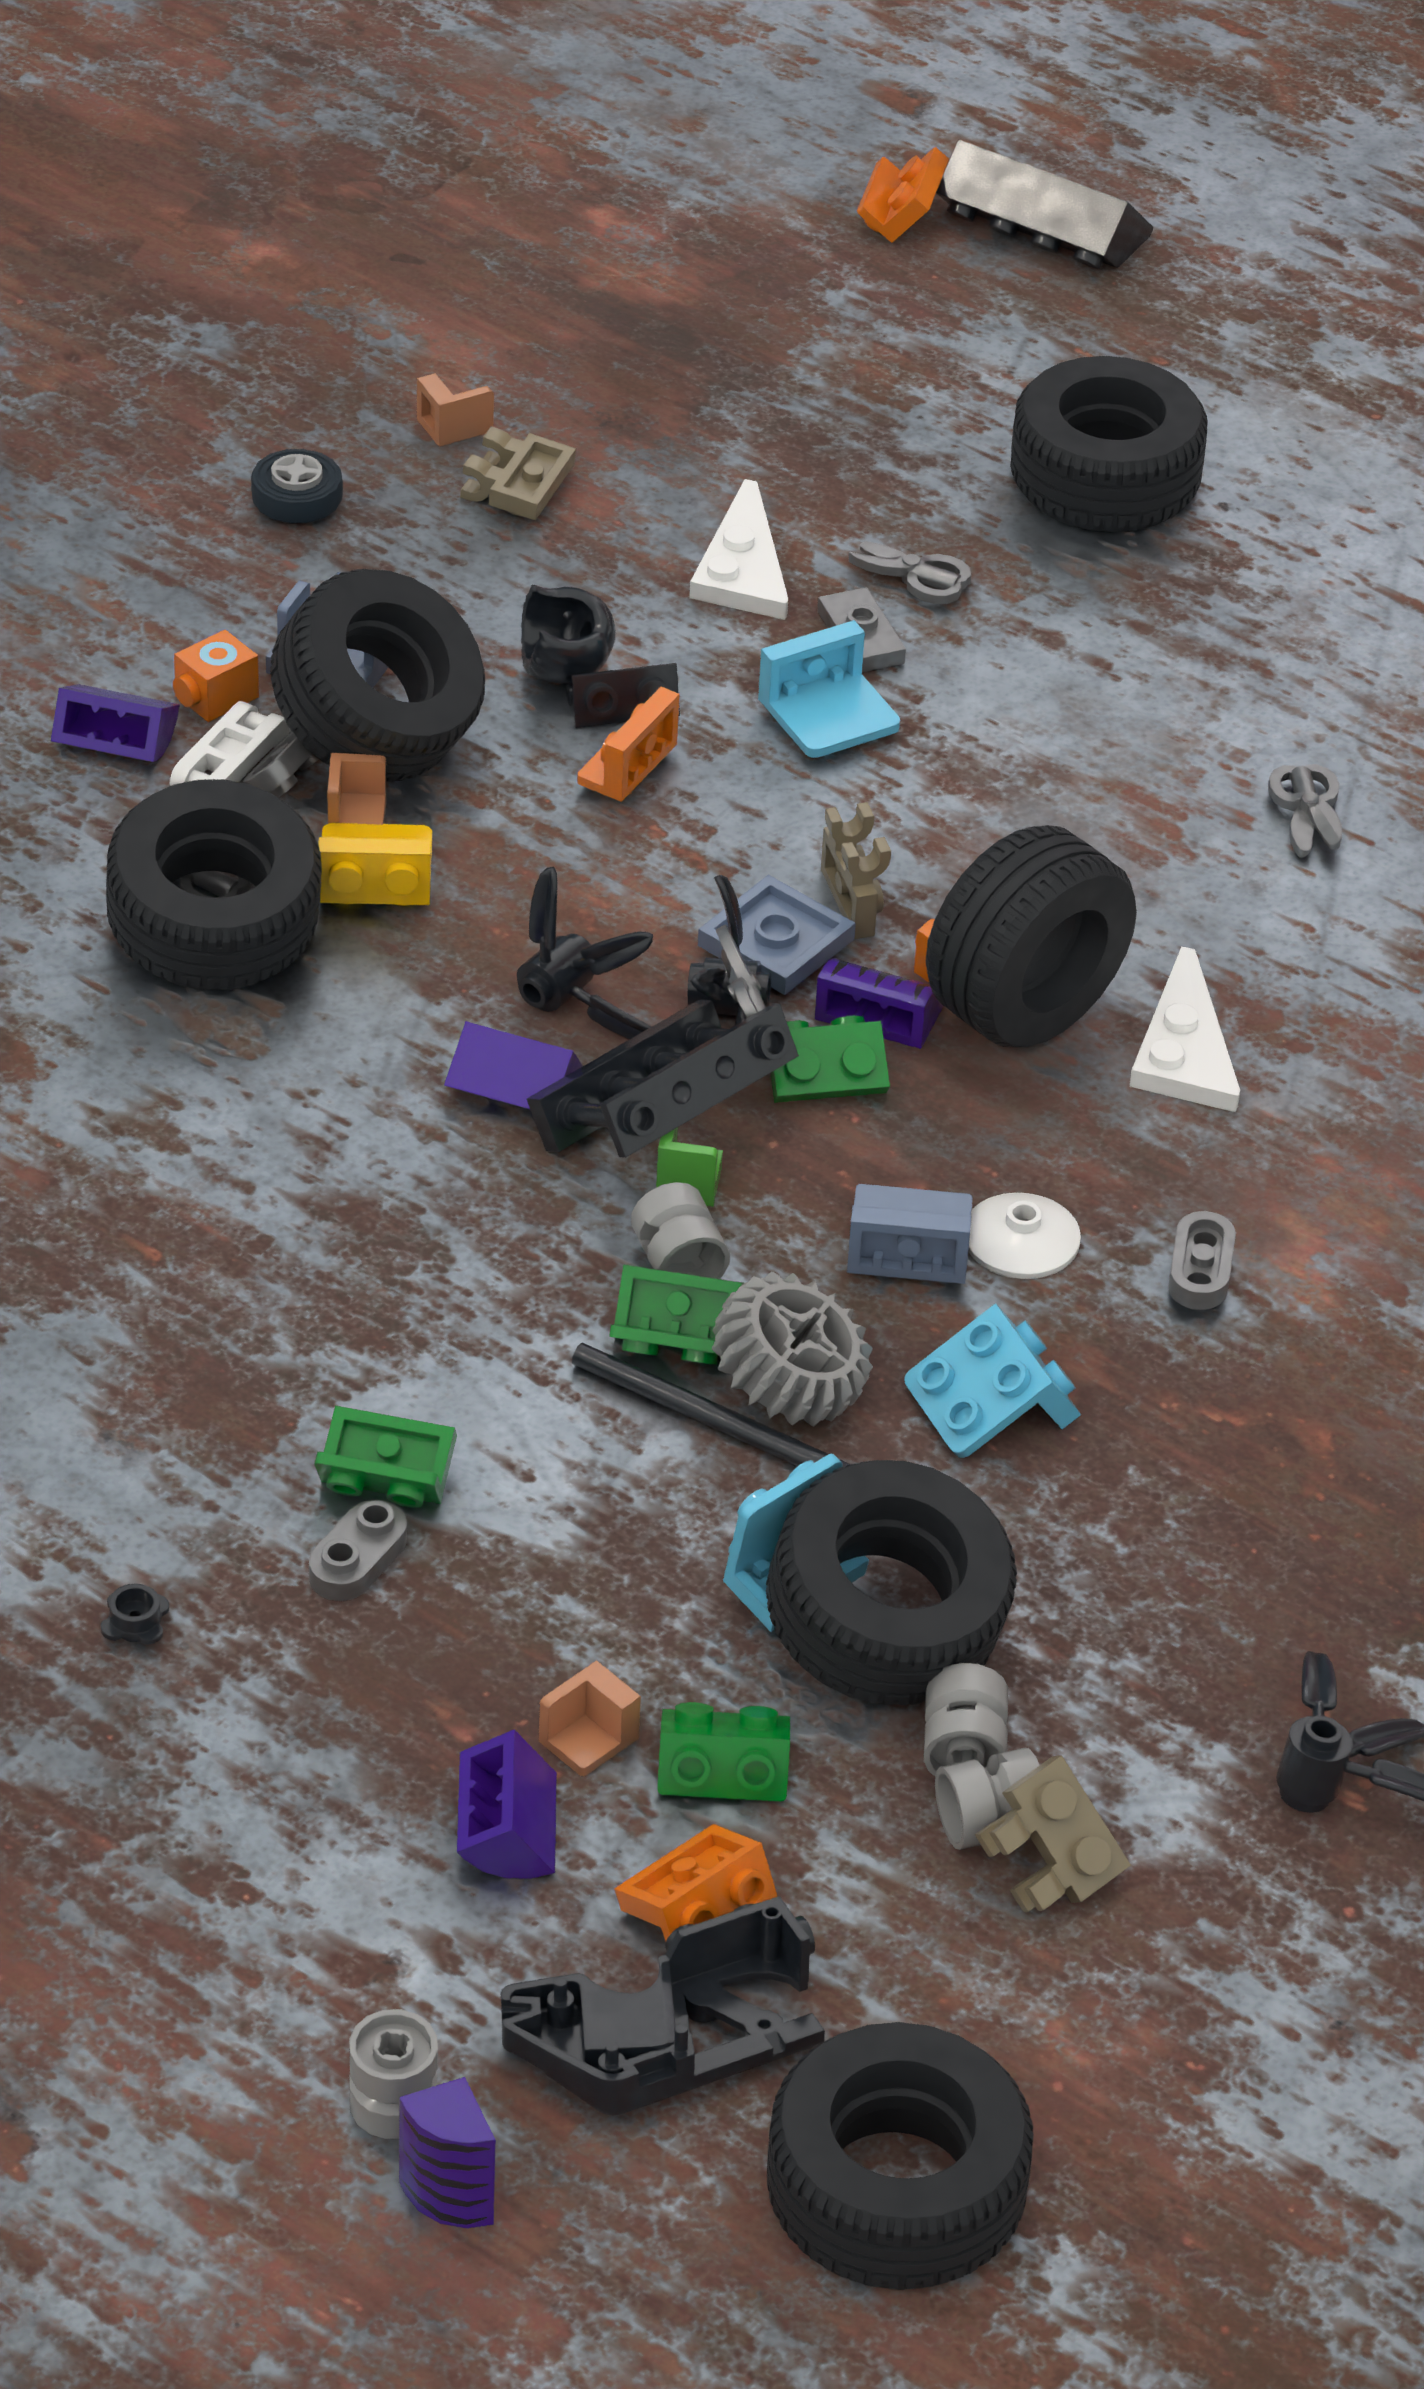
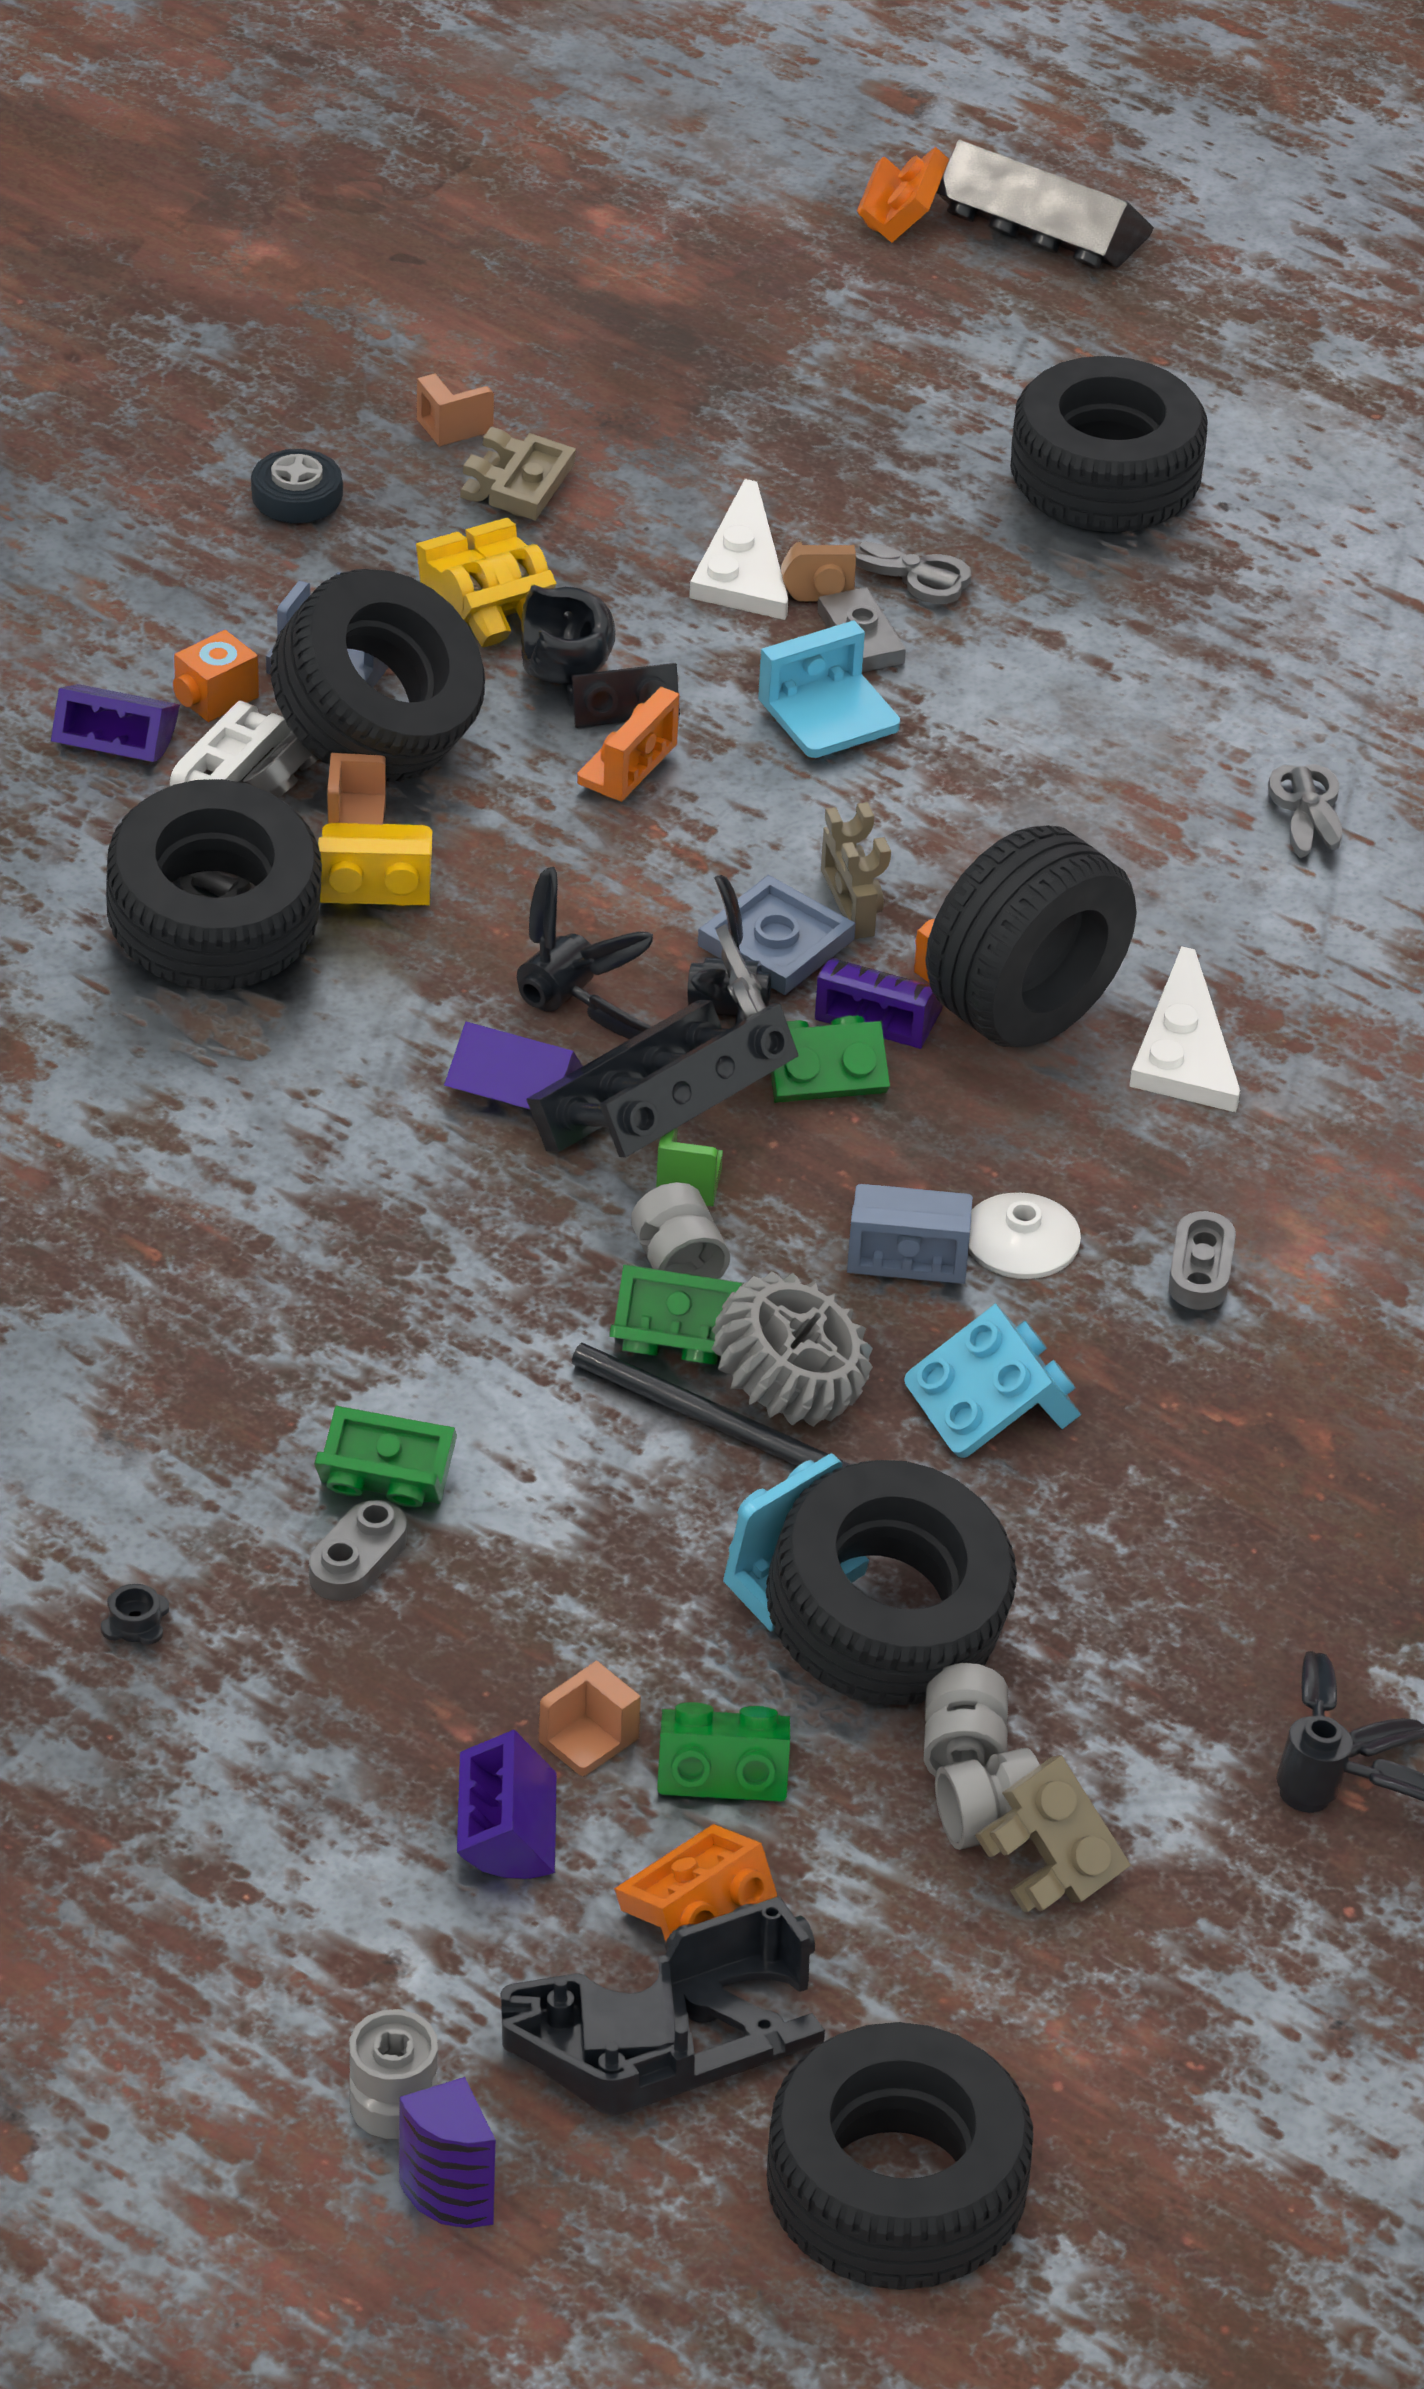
none -> yellow hips [416,518,557,648]
none -> medium nougat plate [781,541,856,601]

